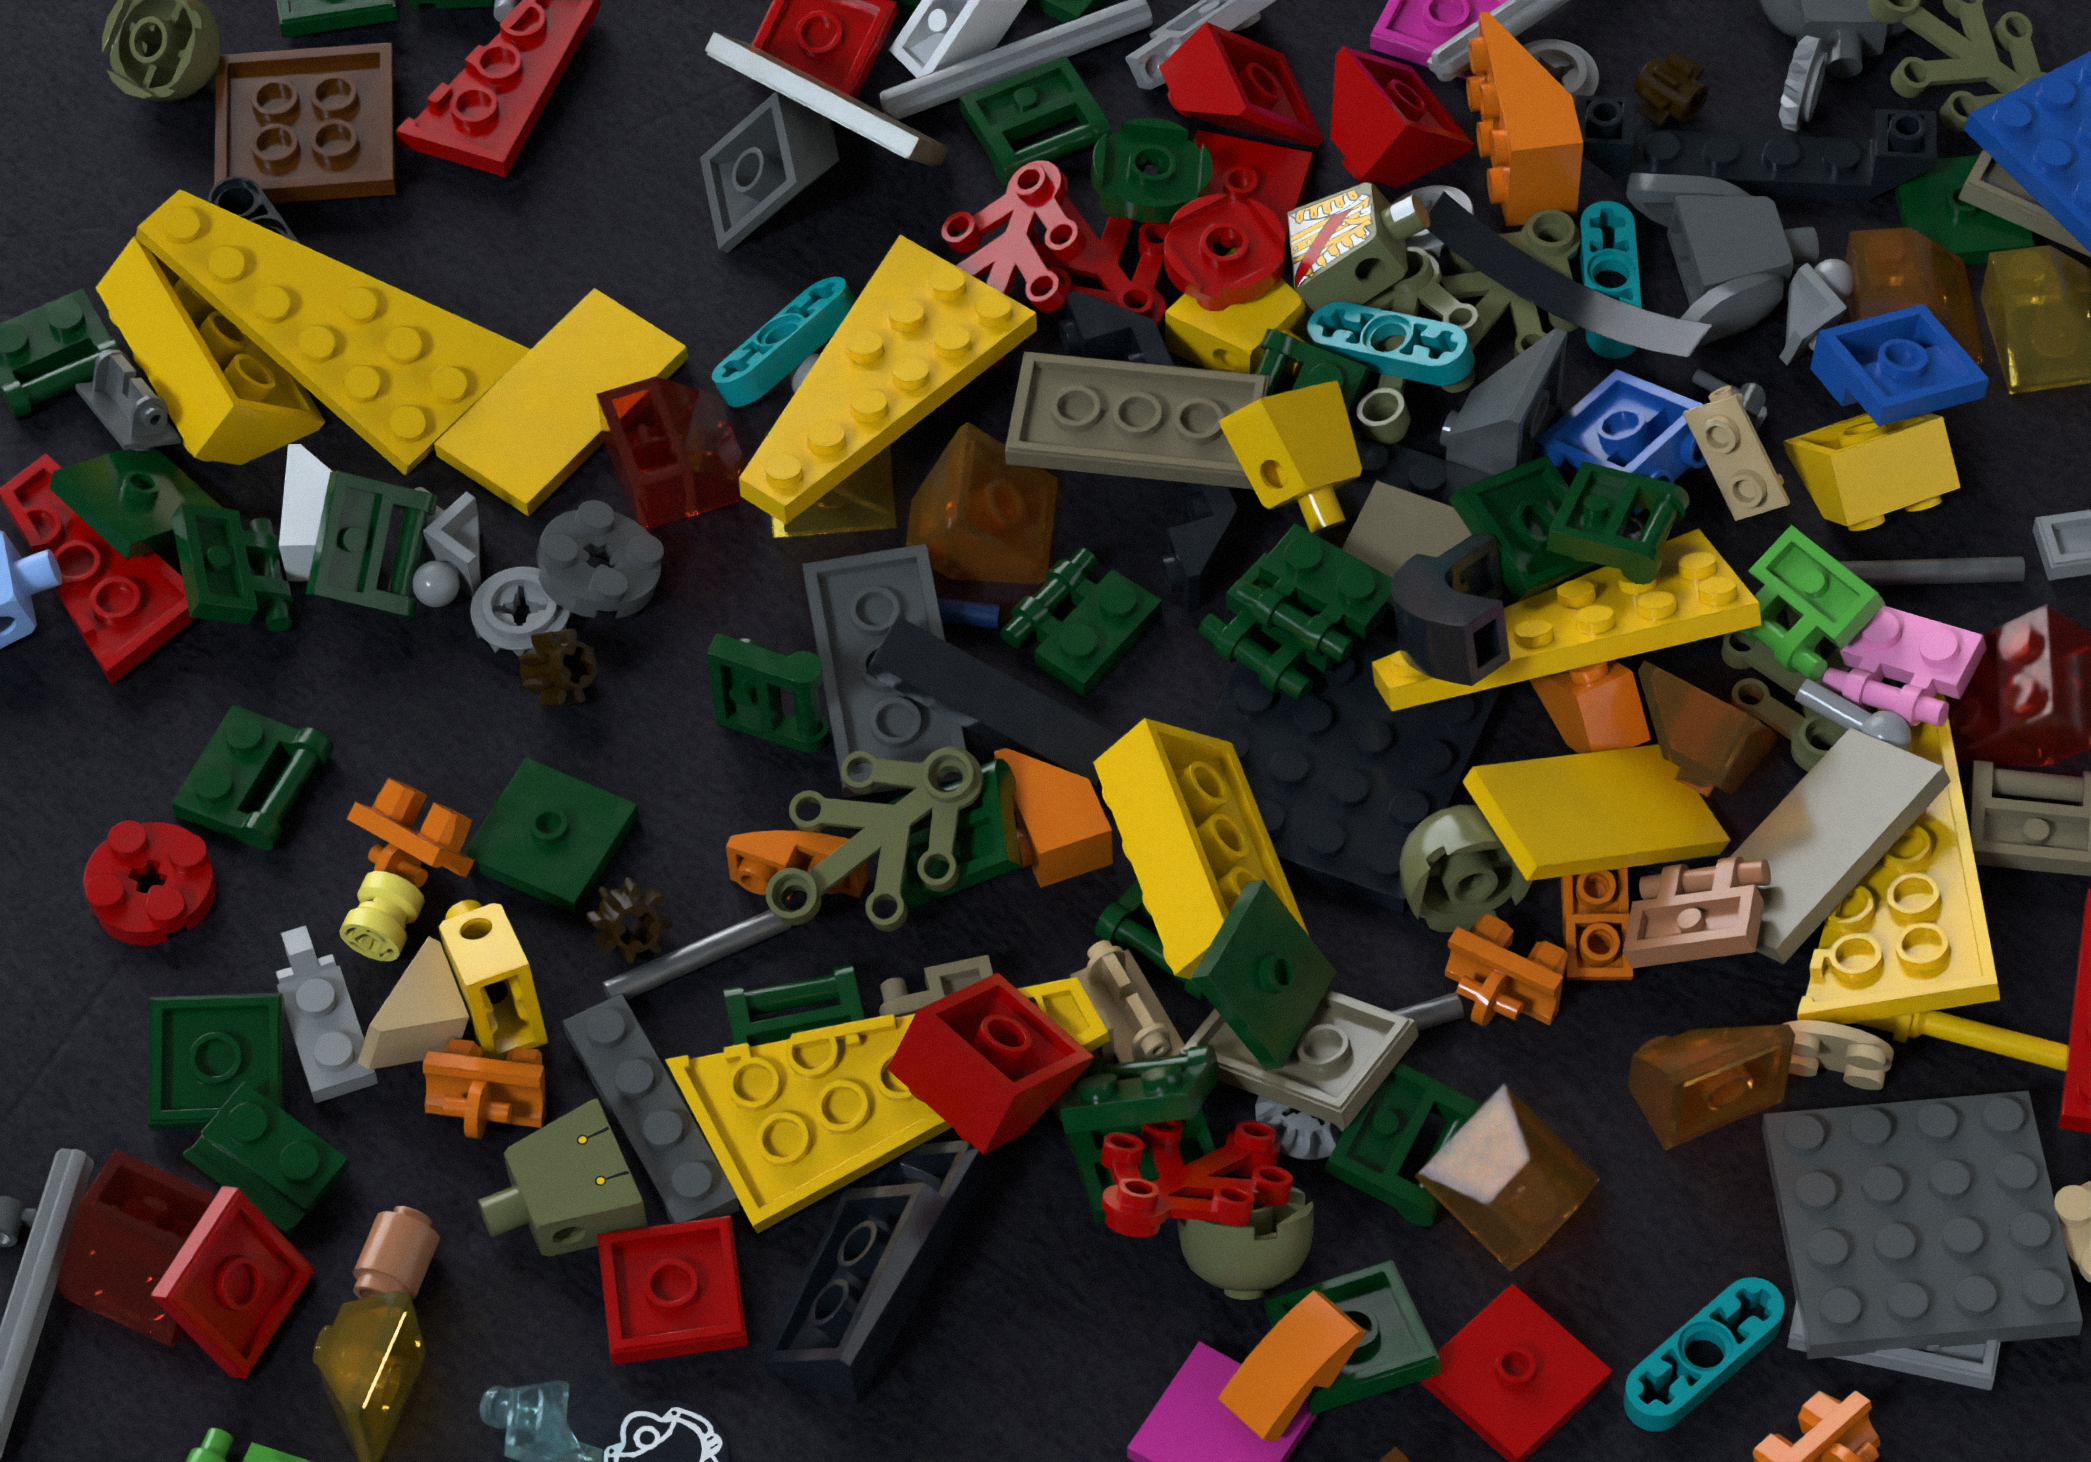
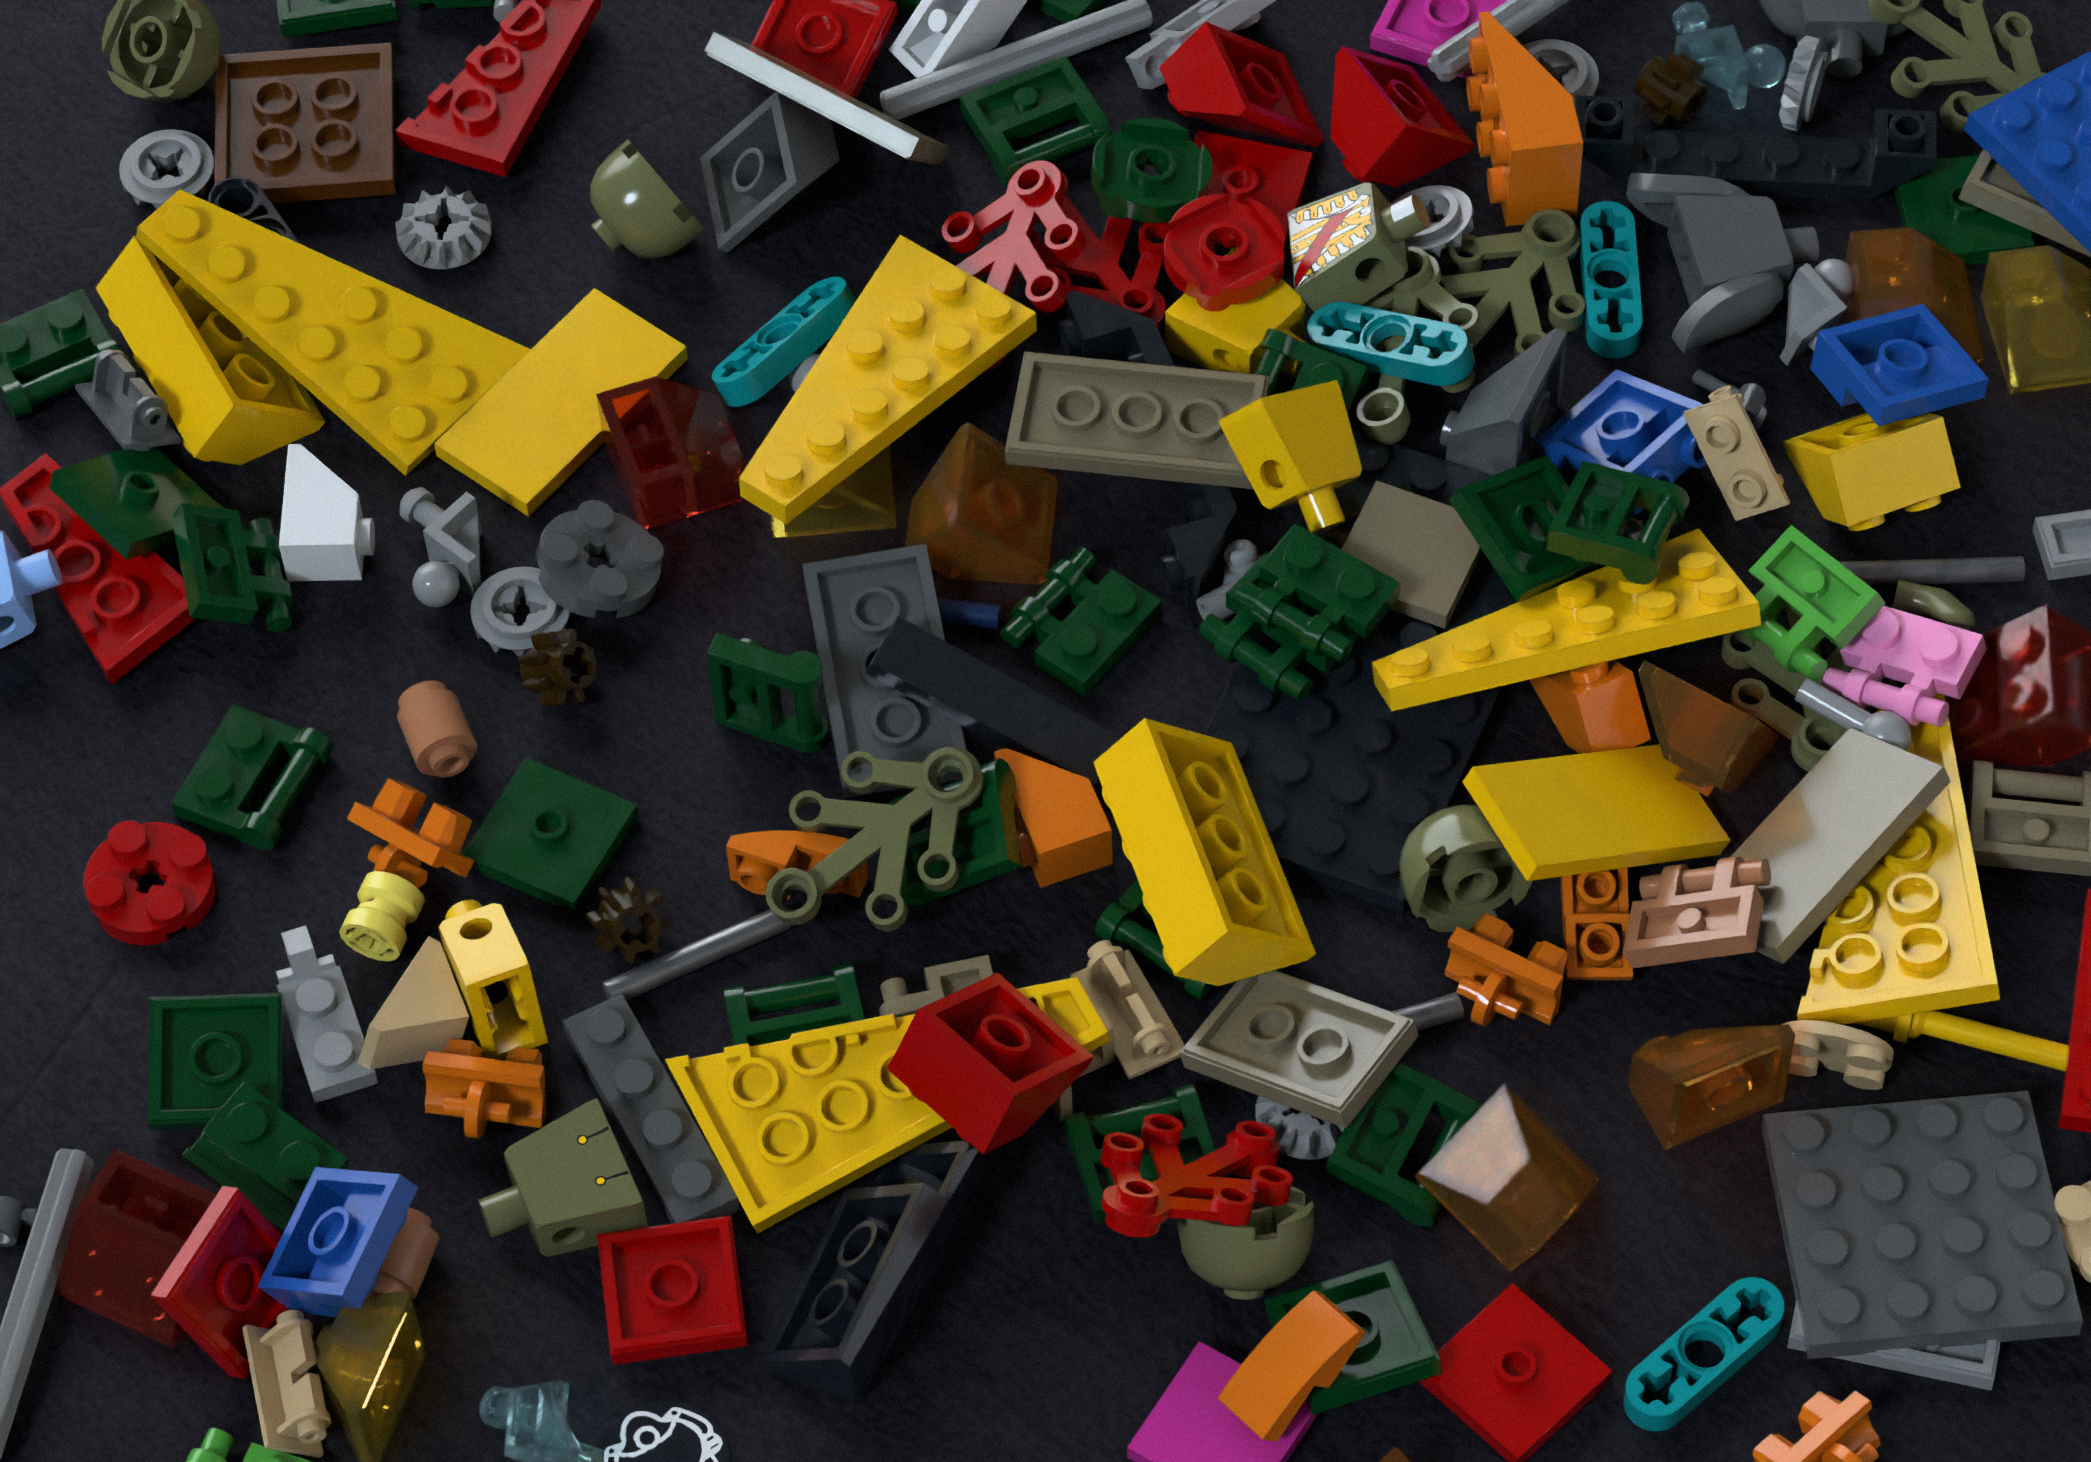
dark green plate [306,471,438,619] -> none
dark green plate [1059,1045,1219,1134] -> none
dark green plate [1191,879,1337,1070] -> none
black arch [1391,533,1510,686] -> none
black sticker [1427,191,1713,357] -> none
none -> light grey gear [119,129,215,209]
none -> tan hinge [242,1310,331,1458]
none -> blue plate [257,1167,419,1317]
none -> light grey gear [395,185,492,269]
none -> nougat brick [397,680,477,778]
none -> olive cylinder [590,139,705,259]
none -> light grey arm [1197,539,1261,620]
none -> clear light blue piece [1672,2,1786,109]
none -> olive arm [1893,580,1976,631]

